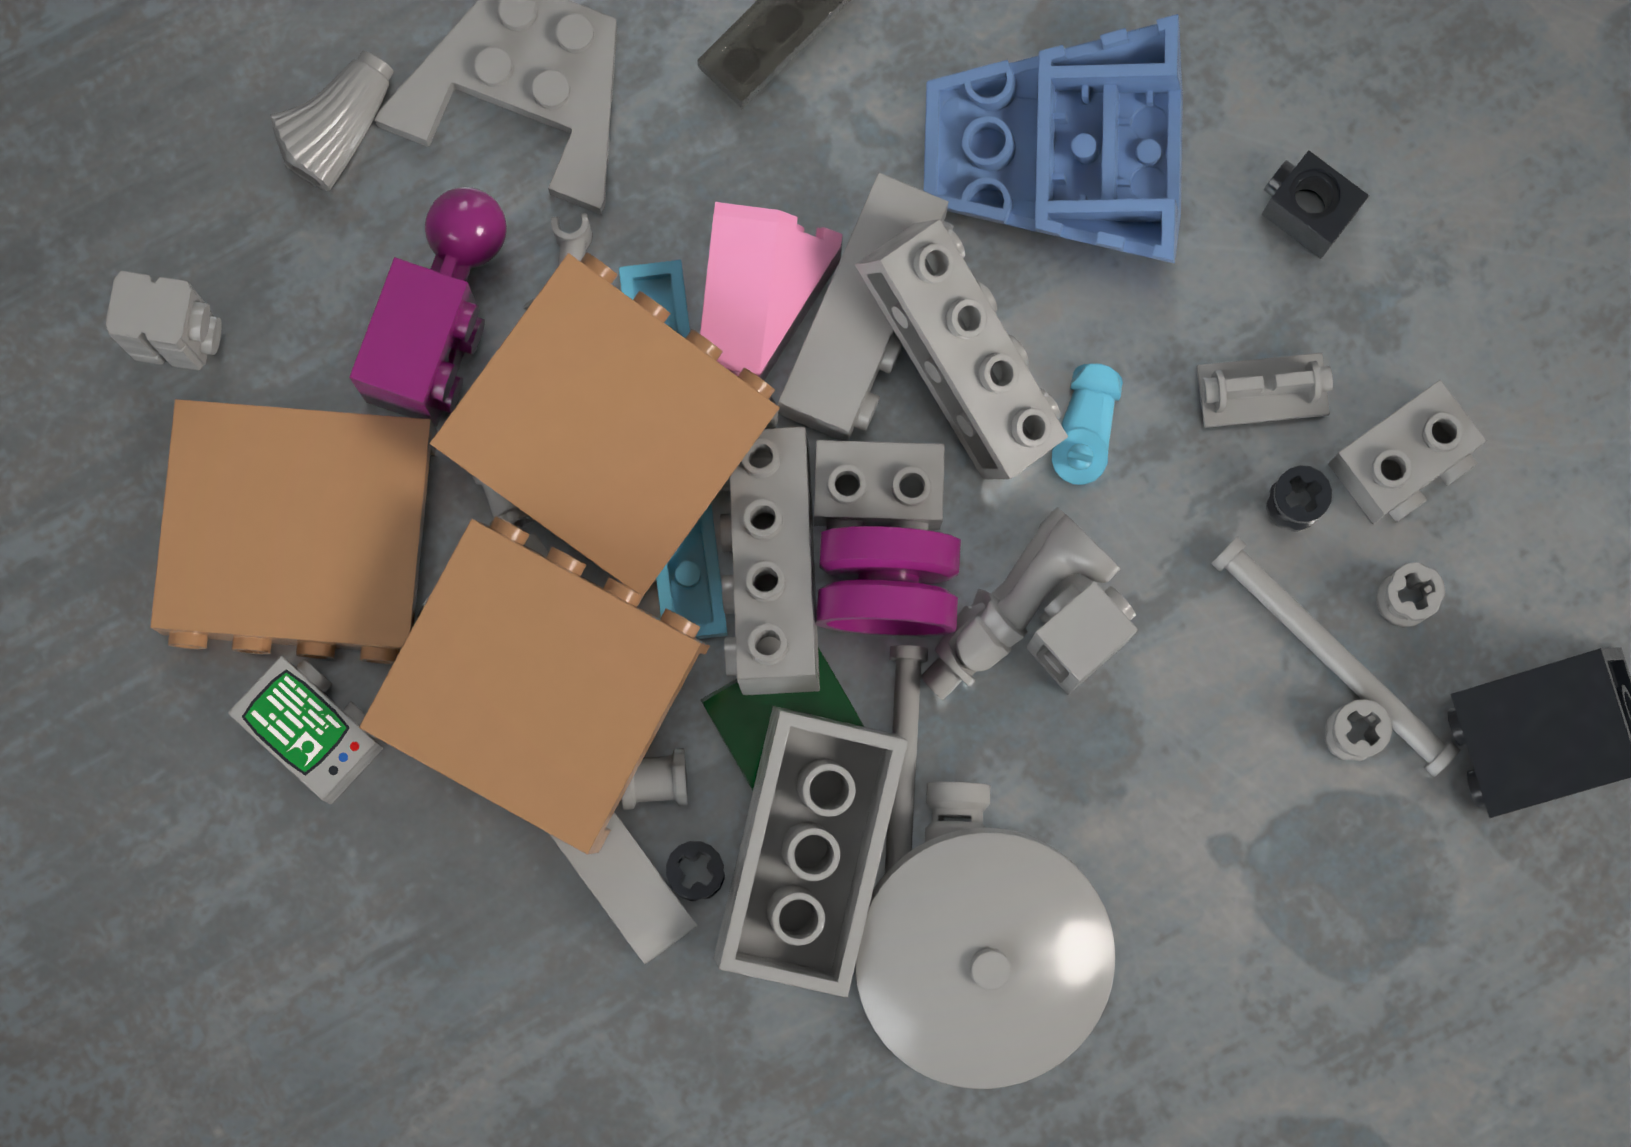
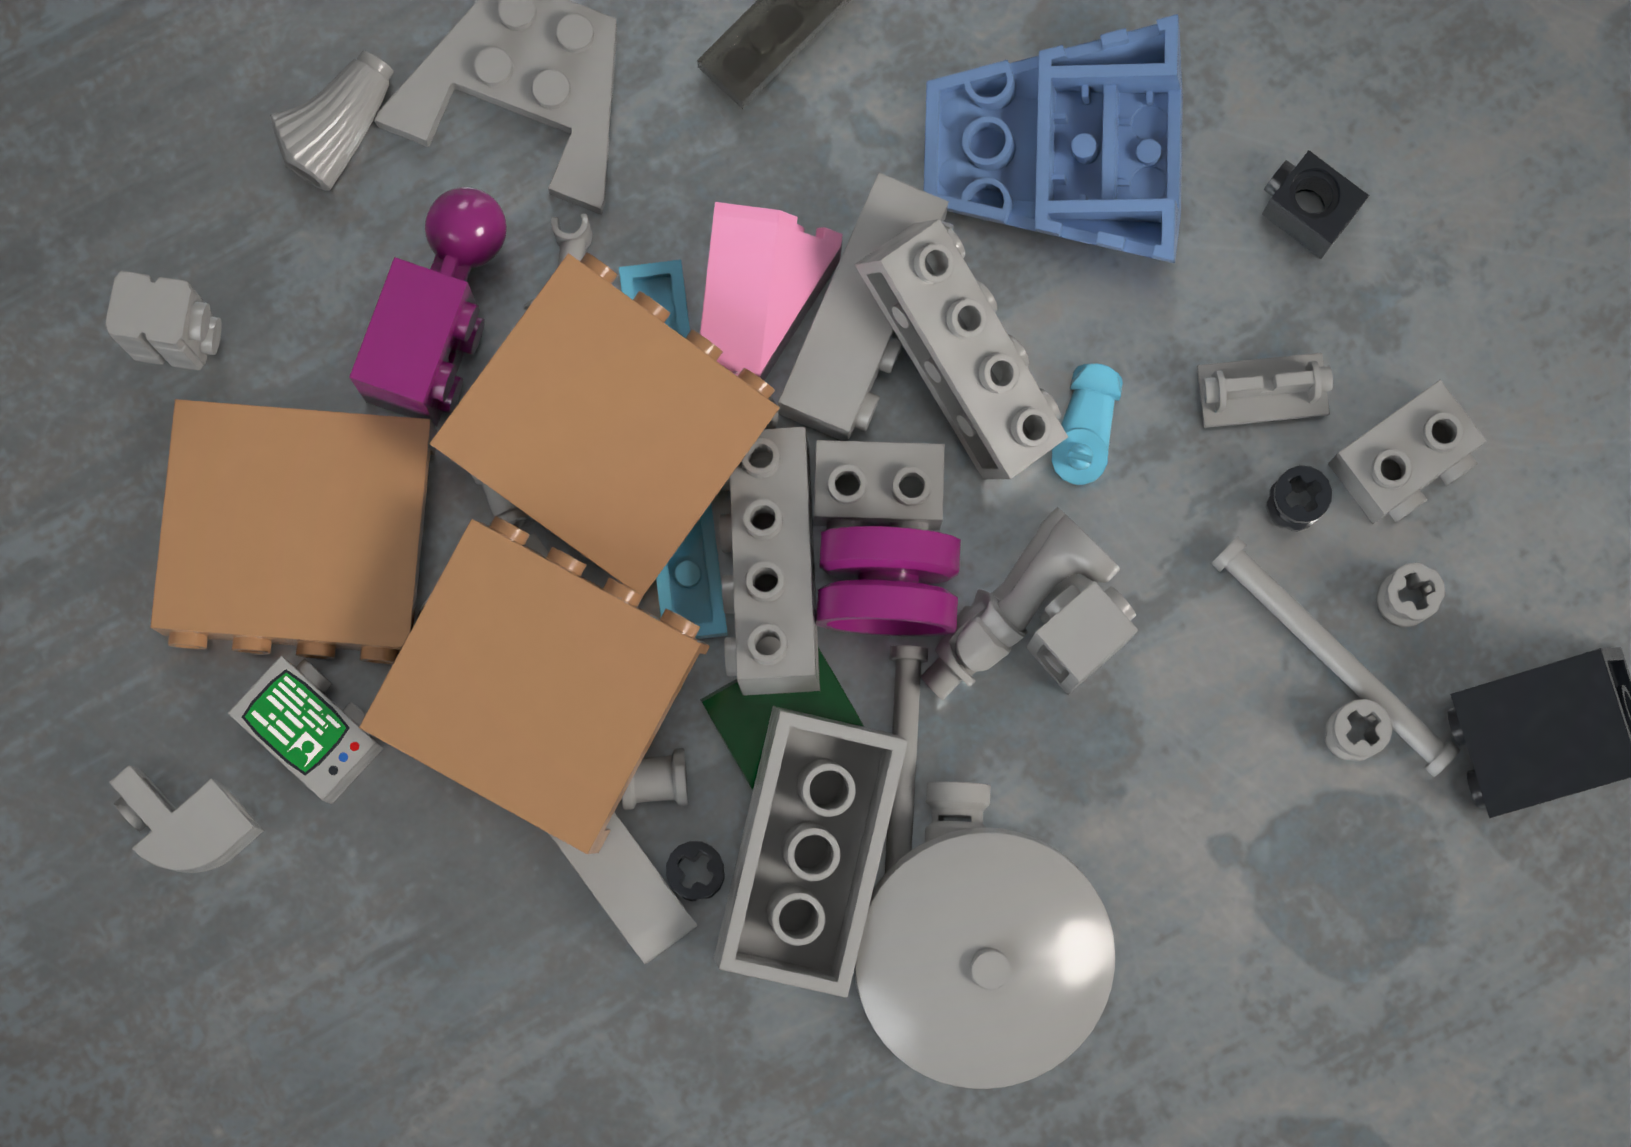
none -> light grey brick [109,765,264,873]

